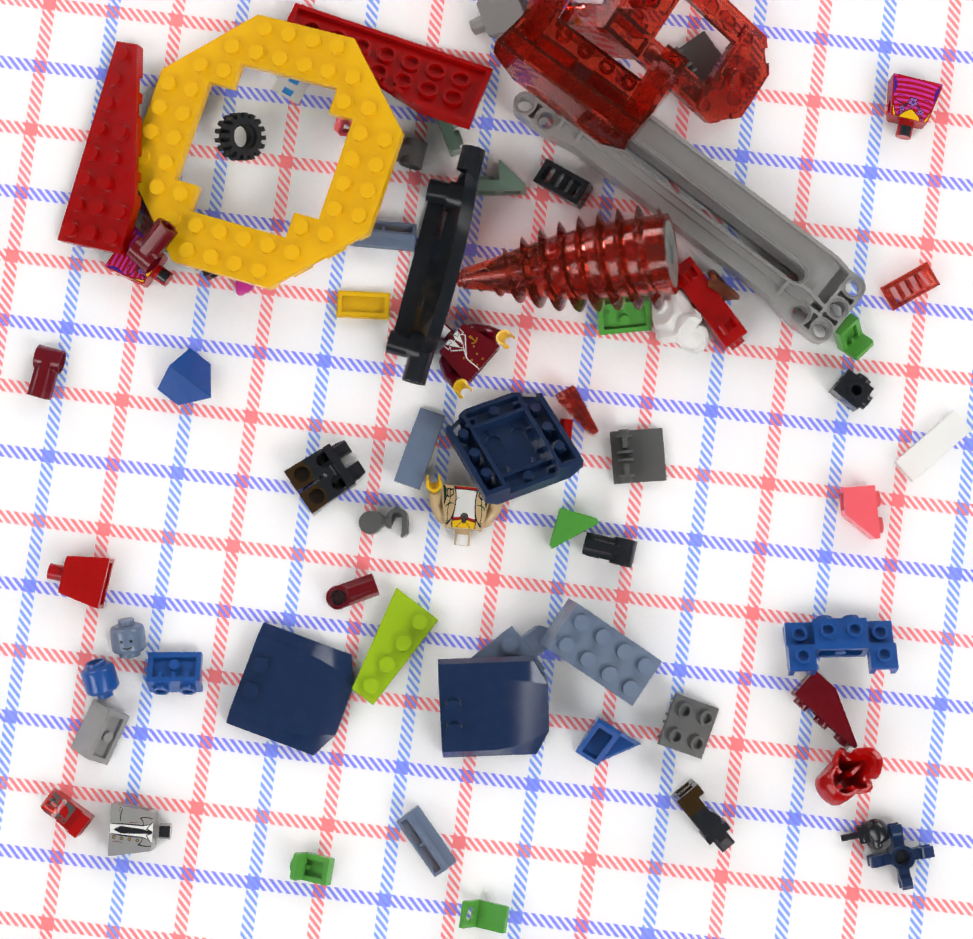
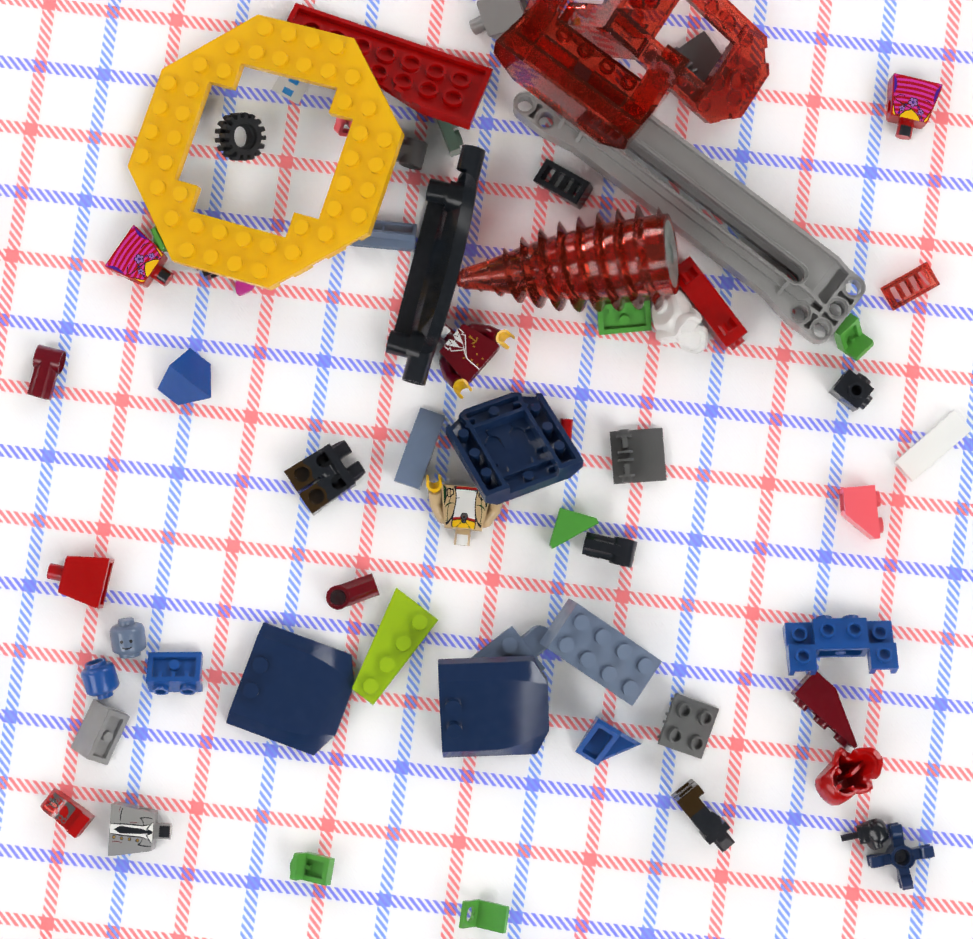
red wing [57,41,143,256] -> none
dark red piece [126,218,178,273] -> none
yellow tile [336,290,391,320] -> none
dark grey leg [359,507,409,539] -> none
sand blue piece [396,805,457,877] -> none
sand green slope [476,159,526,196] -> none
clear red slope [555,385,599,437] -> none
copper piece [707,269,740,301] -> none

